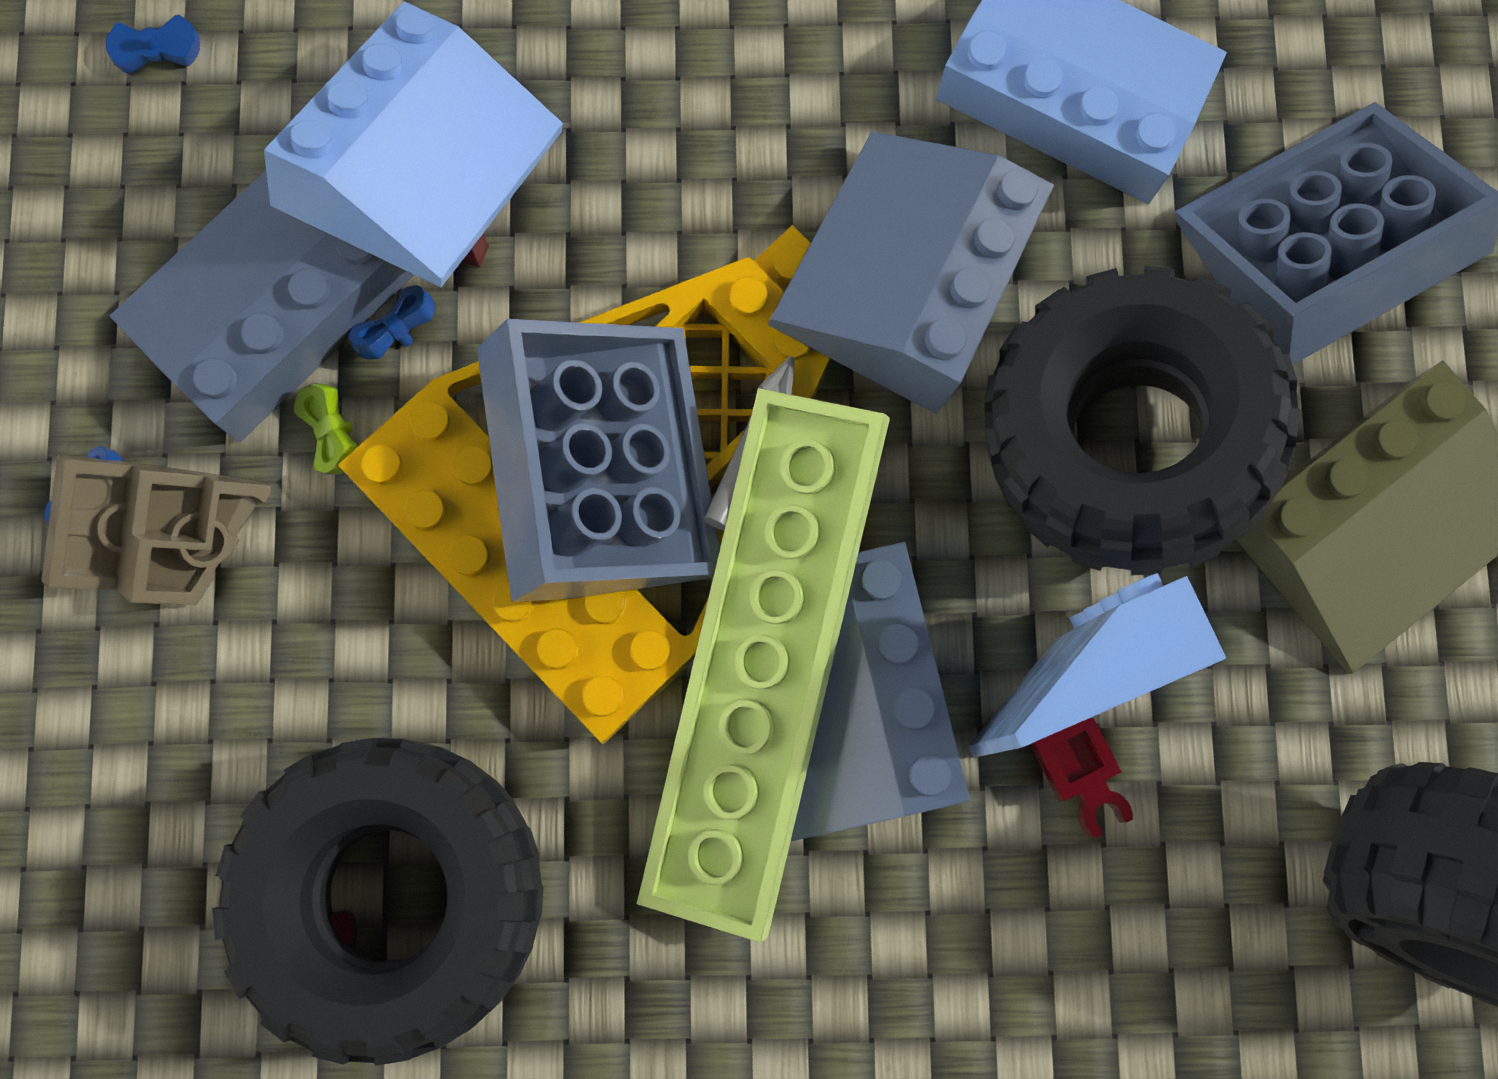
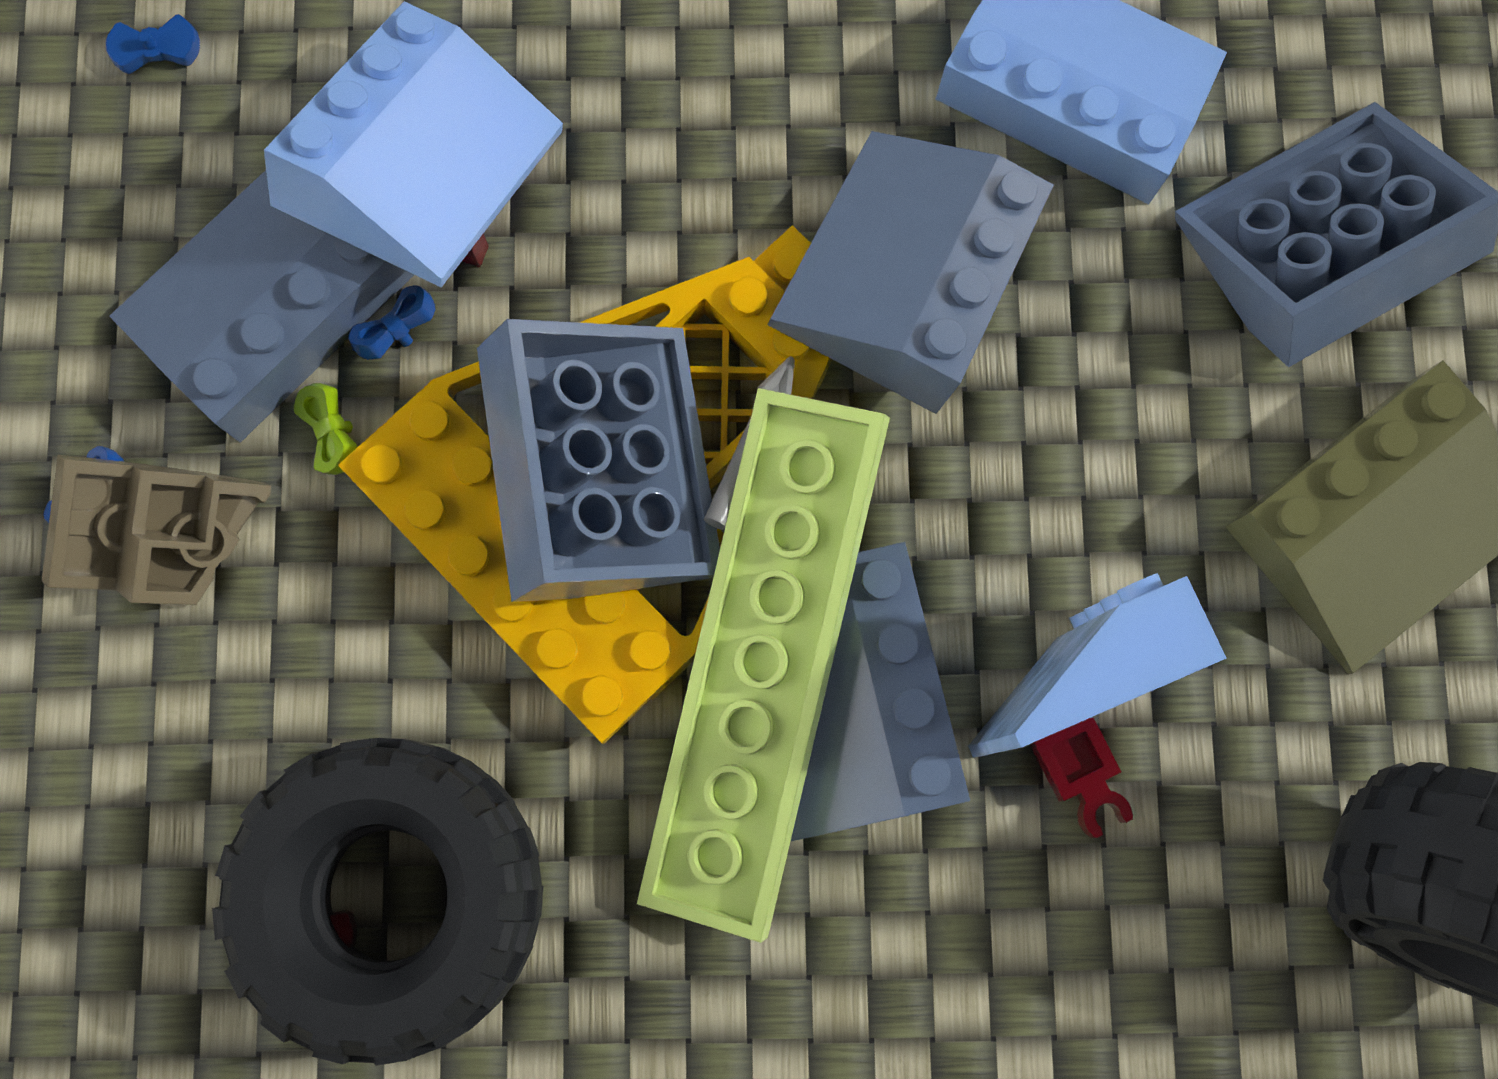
black tyre [984,266,1300,576] -> none

